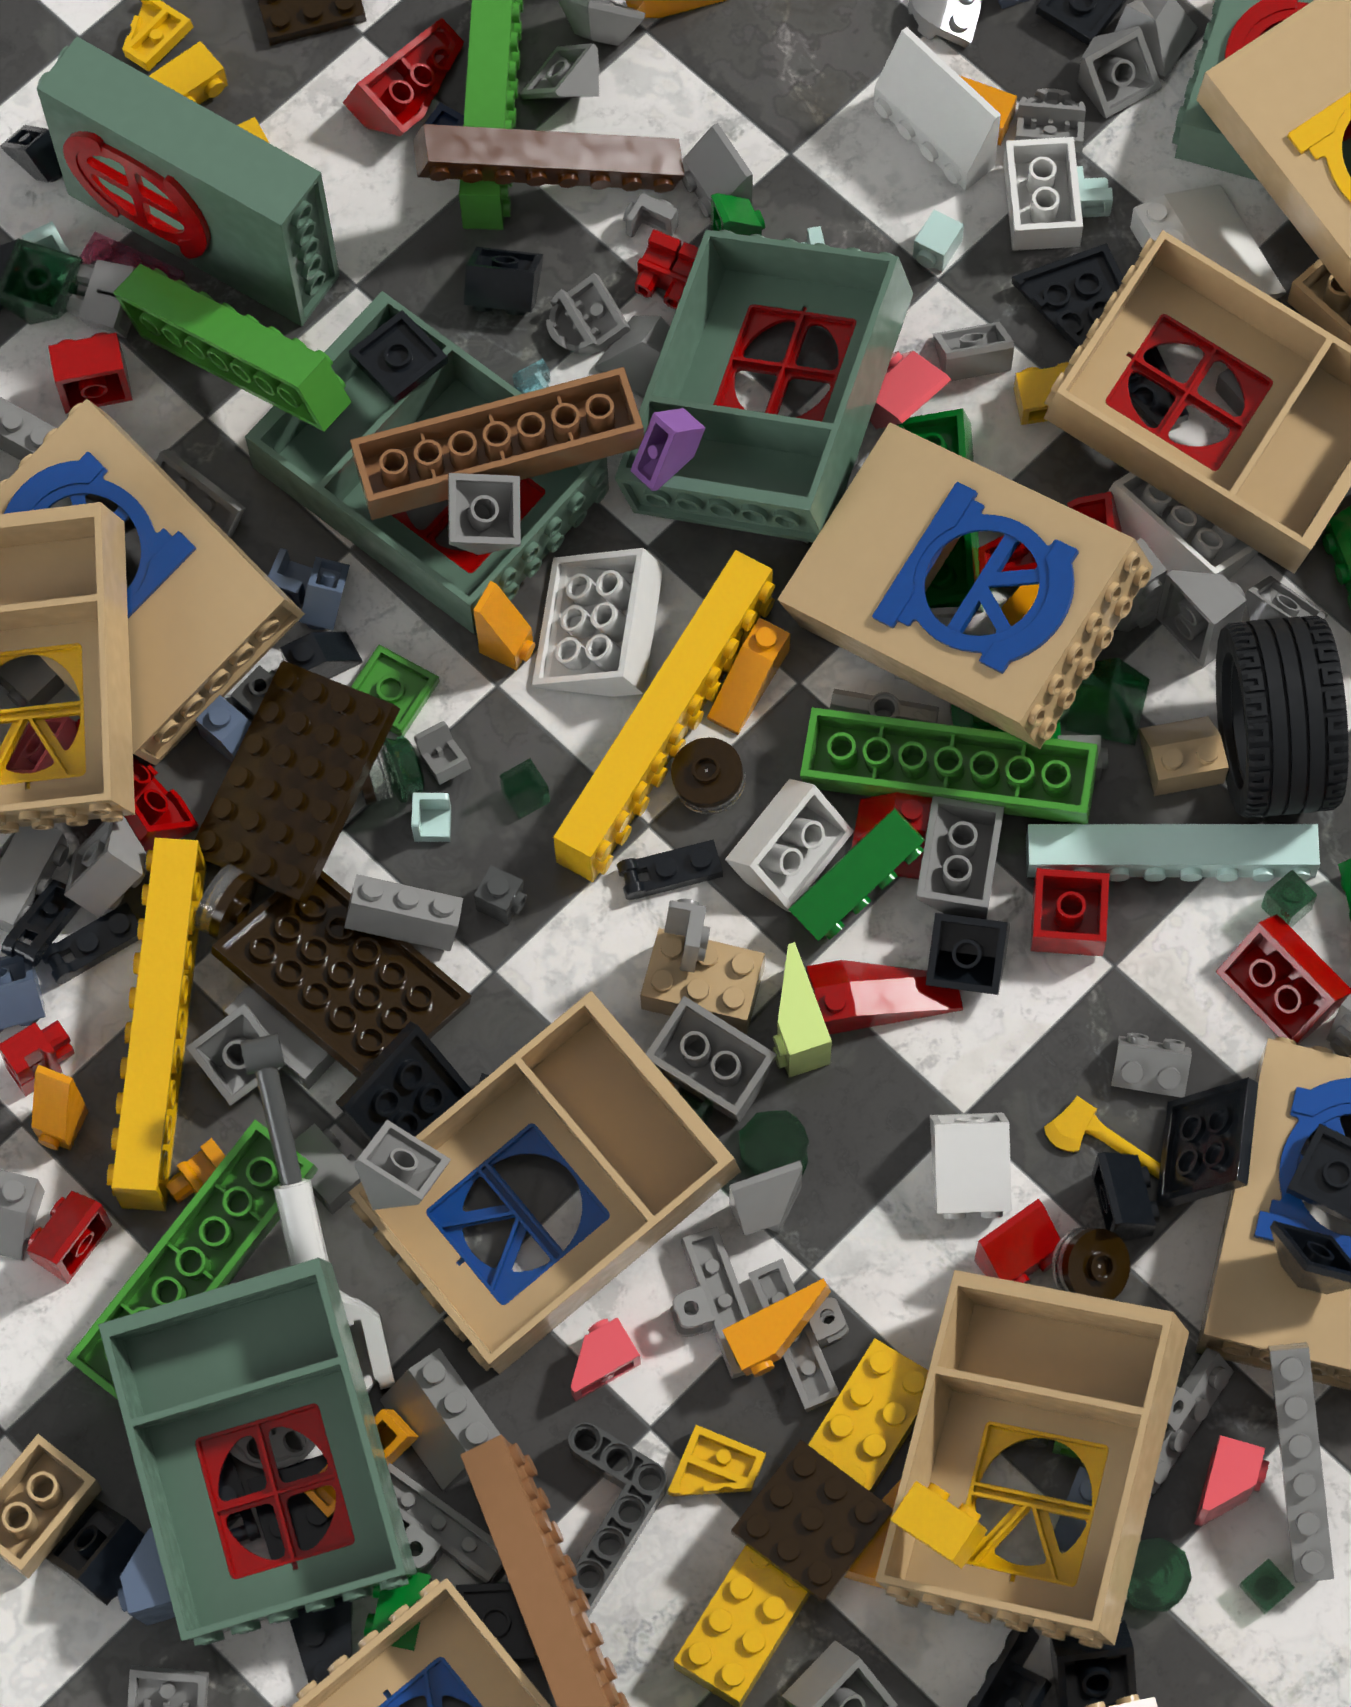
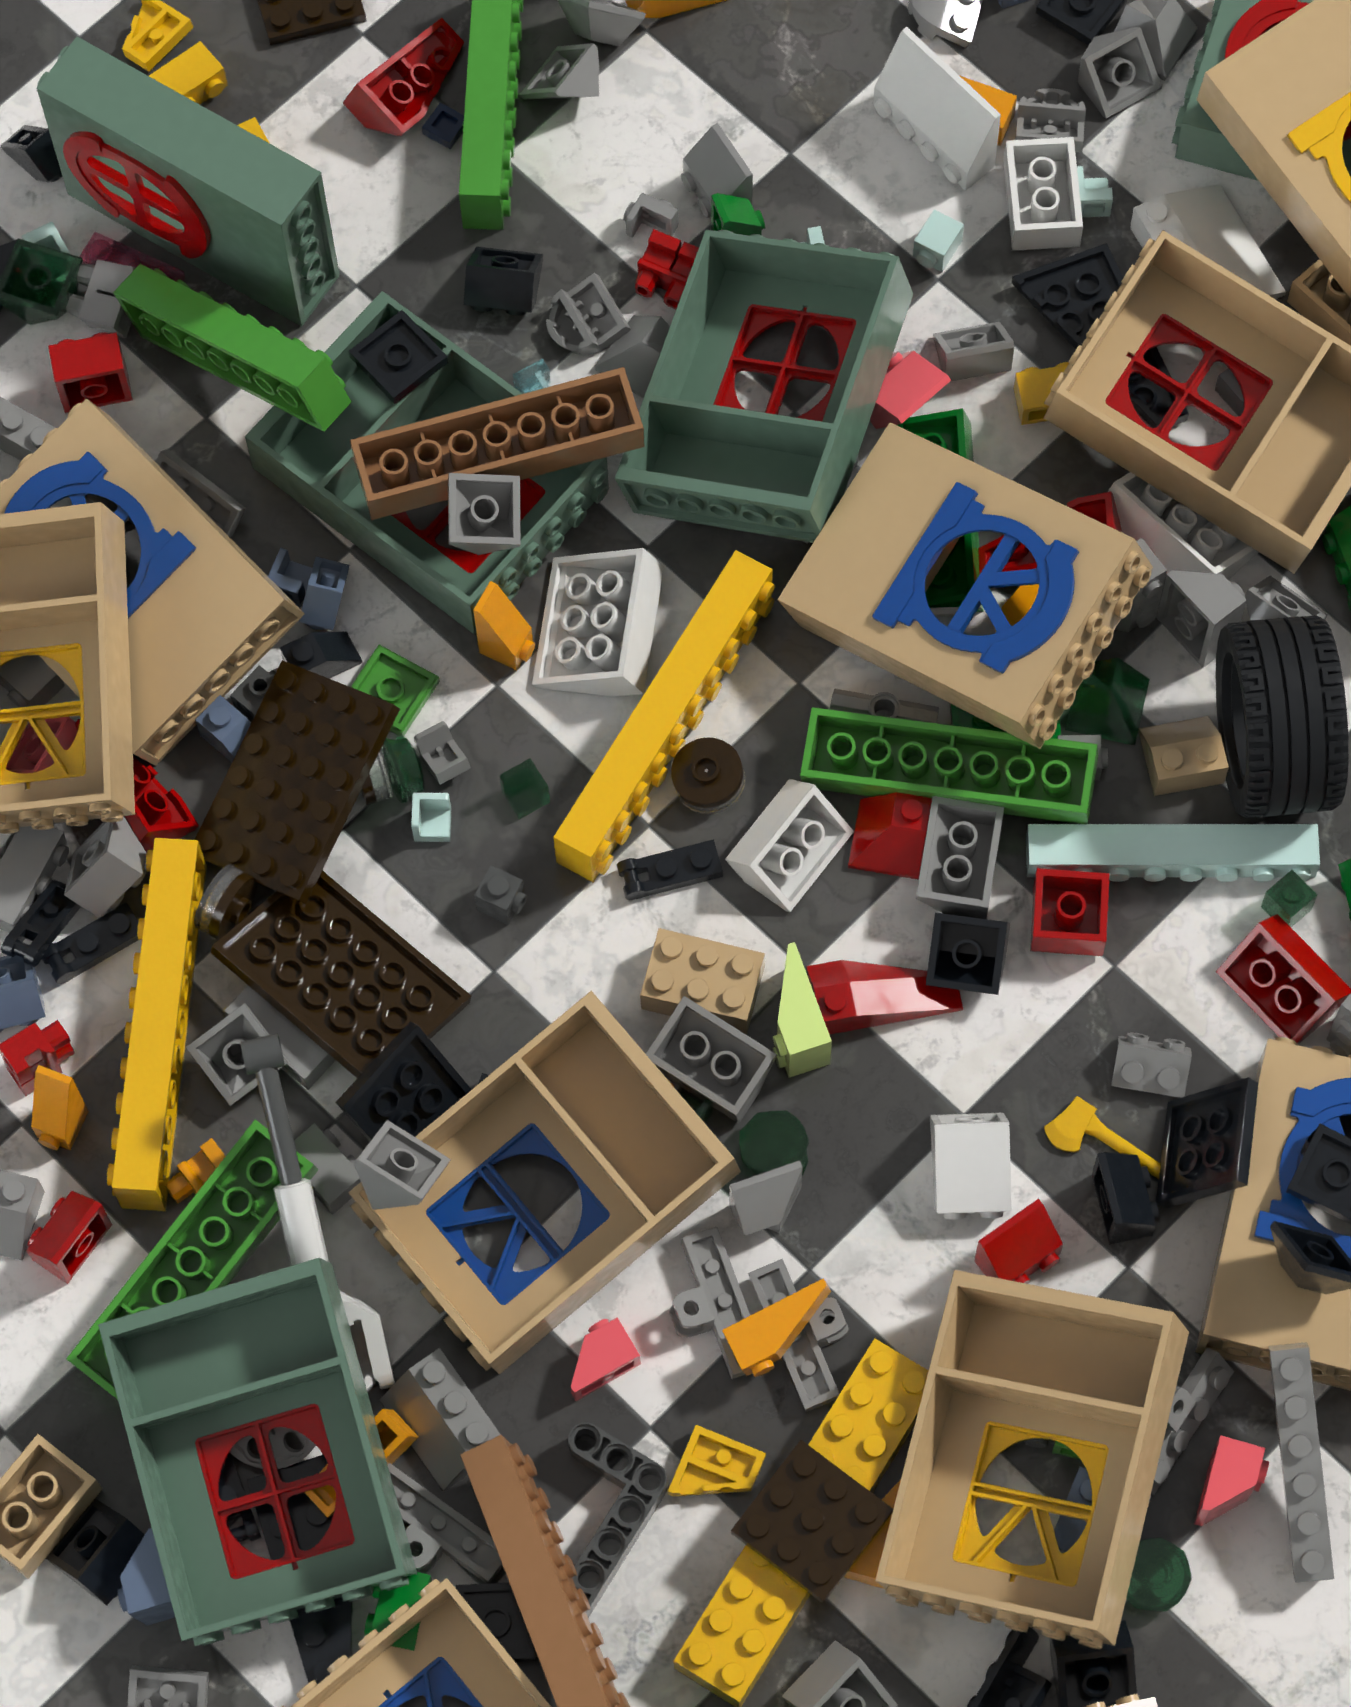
light grey brick [344,874,463,951] -> none
brick [413,124,685,193] -> none
medium lavender slope [630,408,705,491] -> none
light grey bracket [664,899,710,973] -> none
light orange slope [707,617,790,735] -> none
green brick [788,808,925,941] -> none
yellow brick [890,1481,988,1569] -> none
dark brown piece [1052,1227,1130,1300] -> none
clear green plate [1239,1558,1295,1615] -> none

